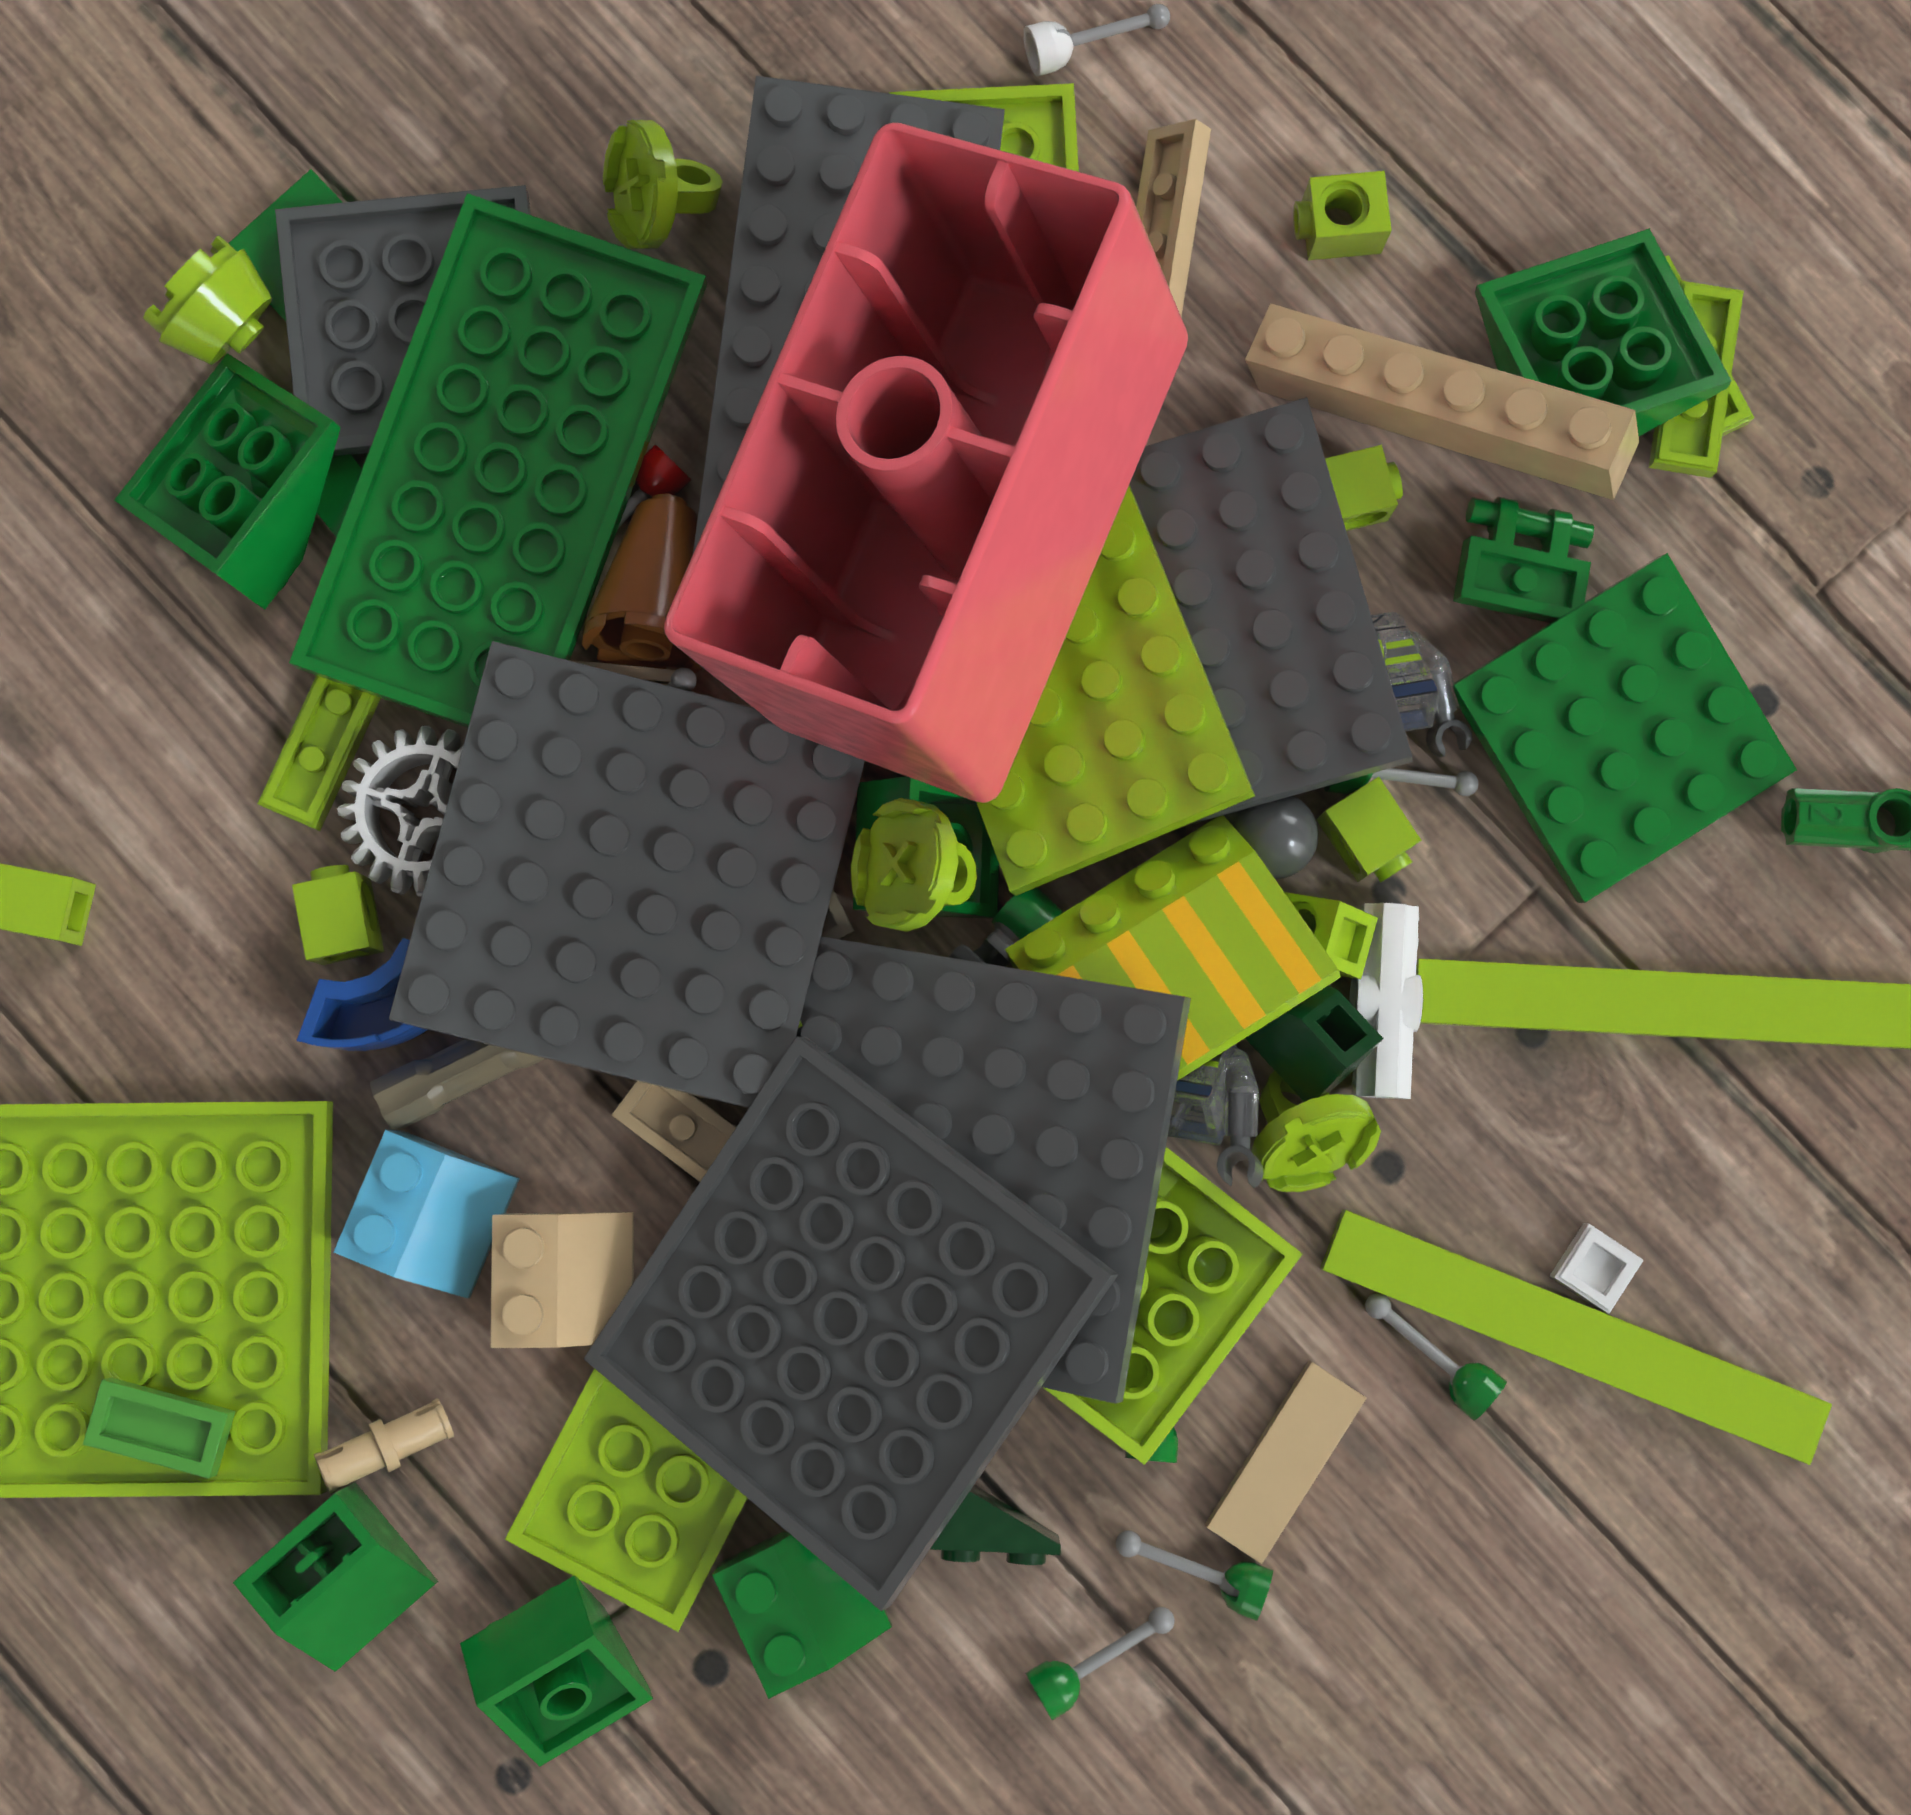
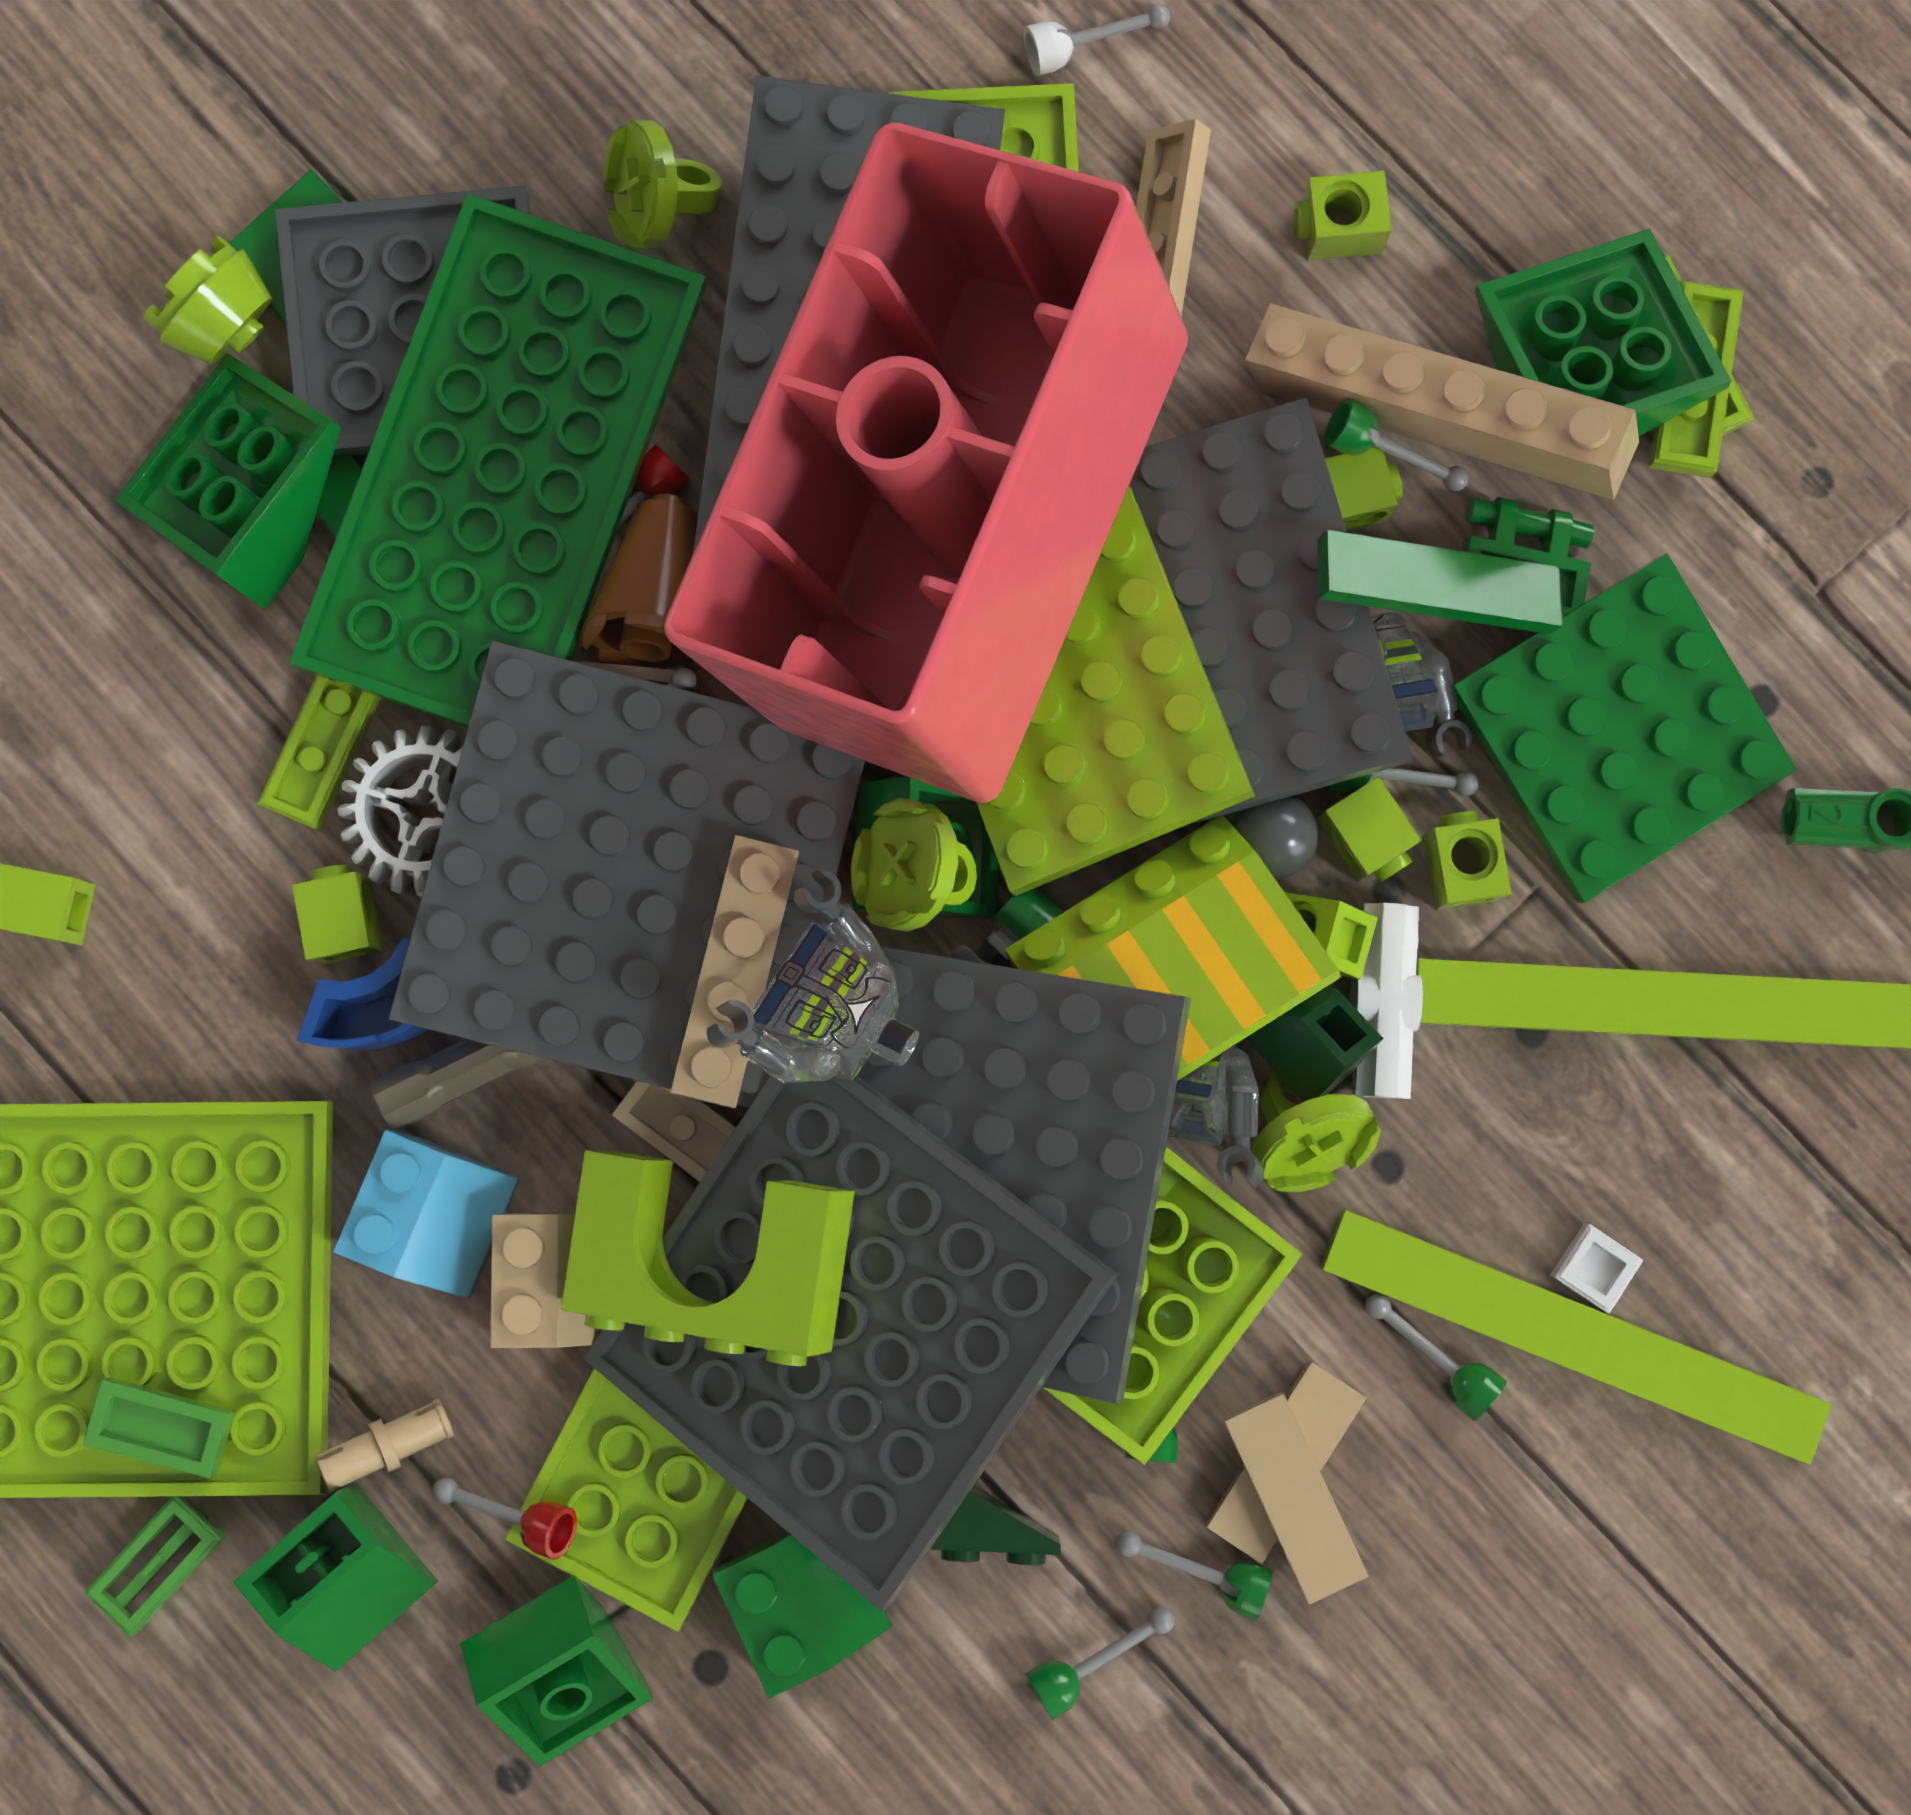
none -> bright green tile [84,1496,227,1637]
none -> red hinge [432,1478,577,1560]
none -> lime arch [561,1150,855,1366]
none -> tan plate [671,835,799,1109]
none -> torso [707,869,919,1083]
none -> tan tile [1222,1392,1369,1605]
none -> tile [1317,530,1562,634]
none -> hinge [1324,398,1469,491]
none -> lime brick [1423,811,1512,910]

